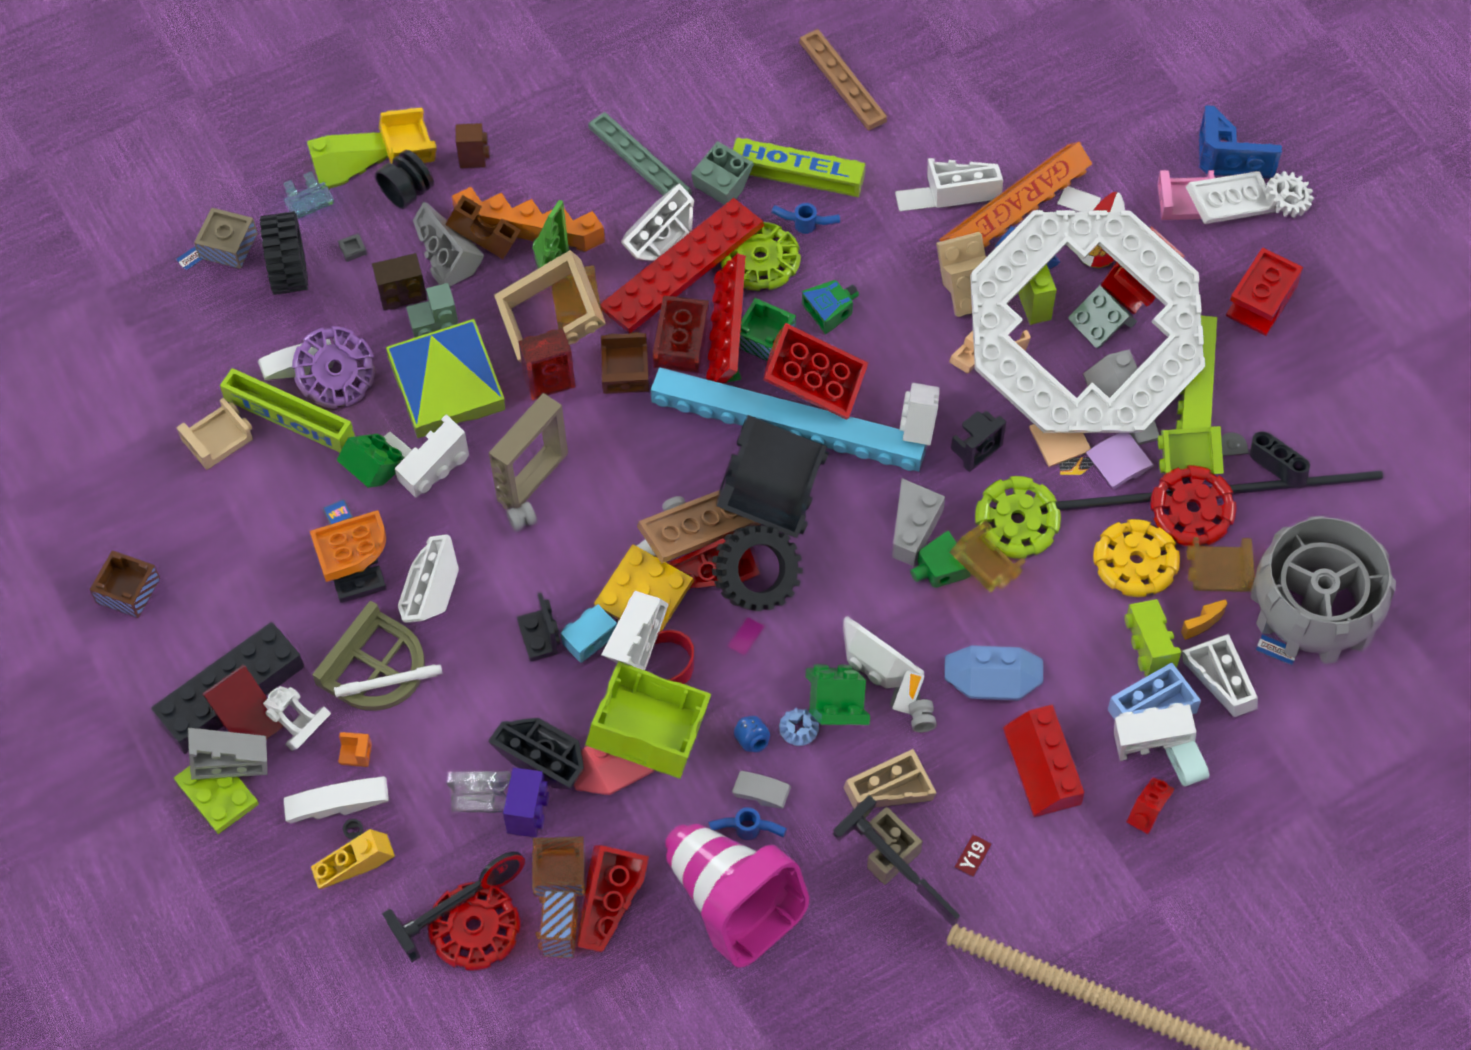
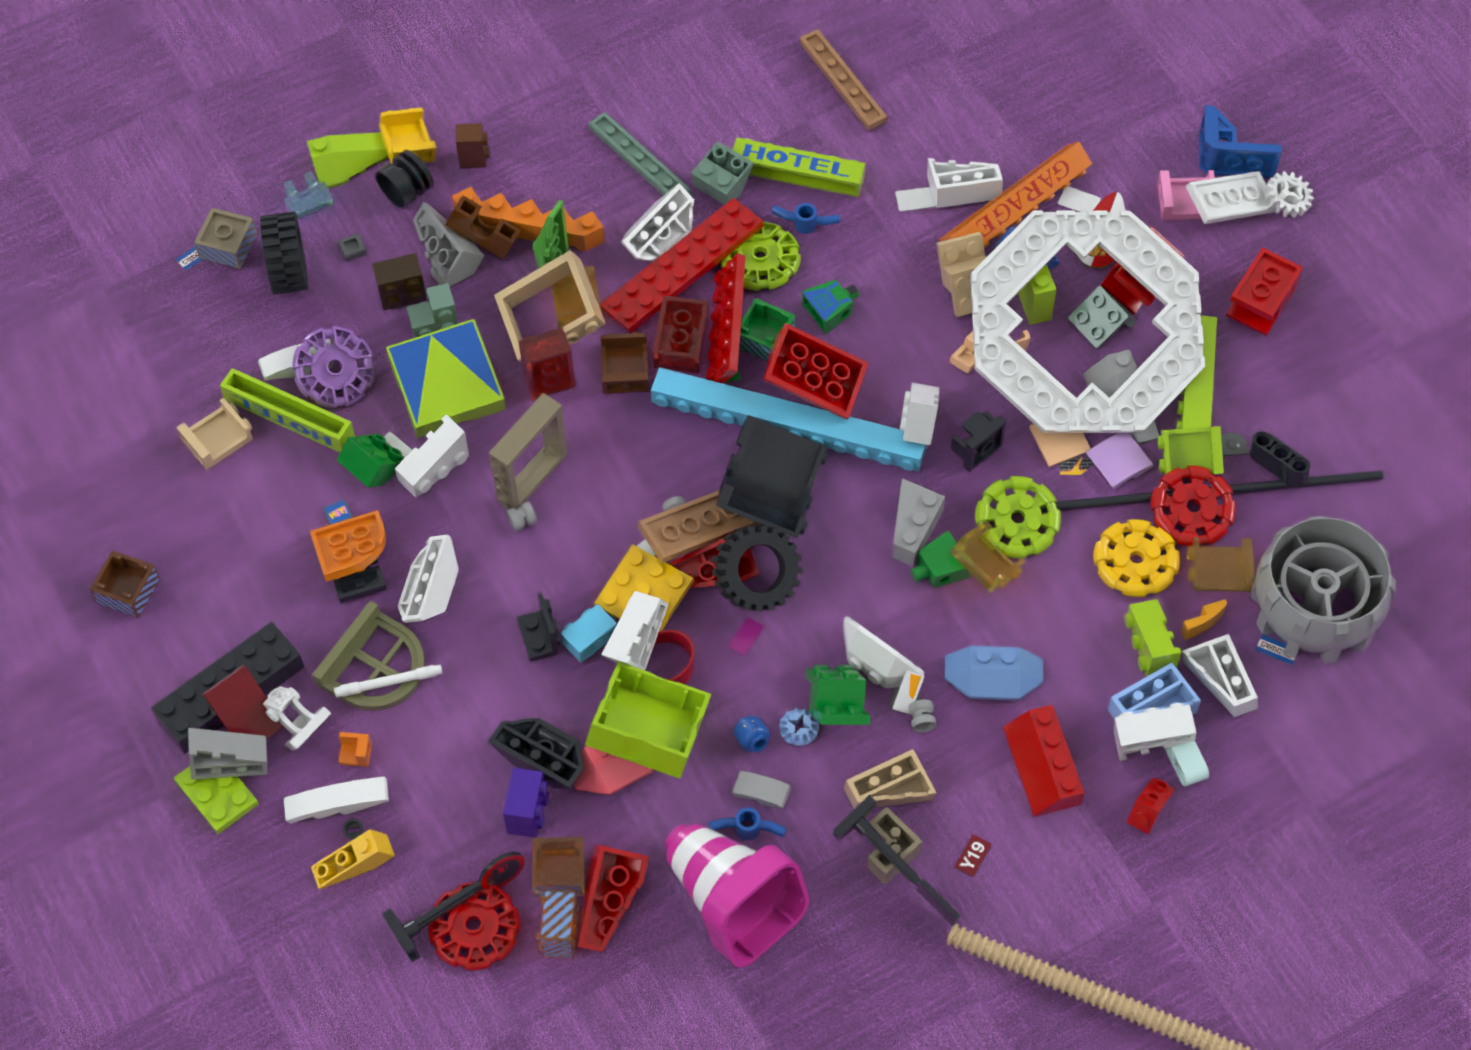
clear piece [446,771,511,813] -> none

